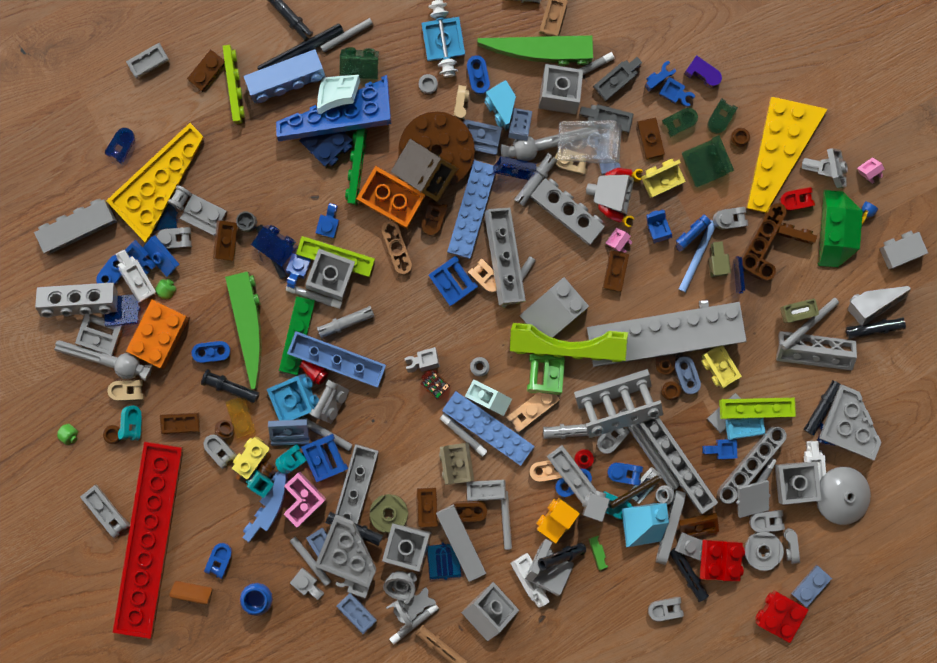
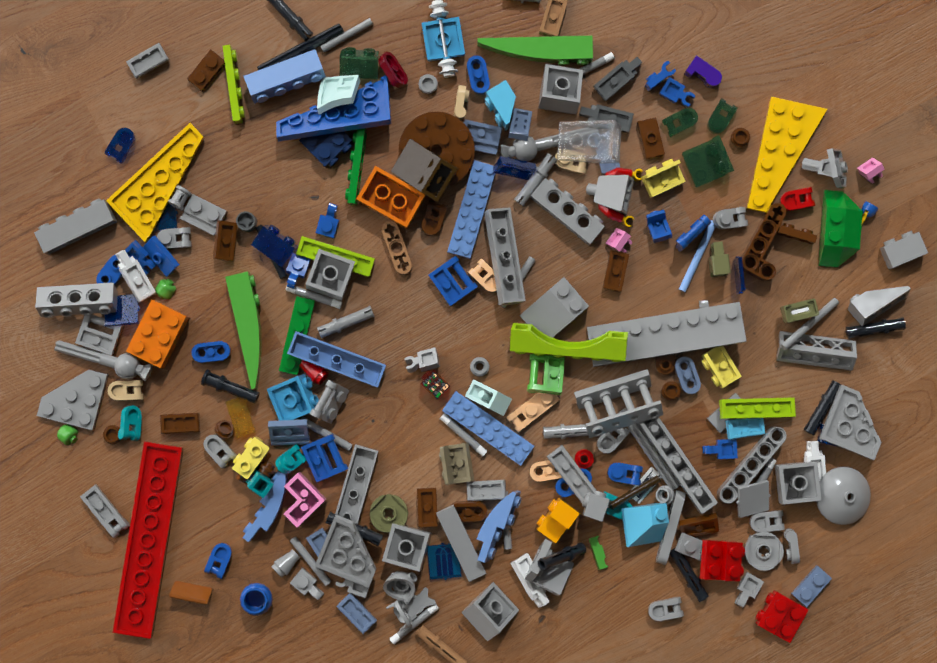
none -> light grey plate [37,370,108,430]
none -> light grey cone [271,549,300,578]
none -> dark red plate [378,52,408,88]
none -> medium blue slope [477,490,522,563]
none -> light grey plate [734,572,764,607]

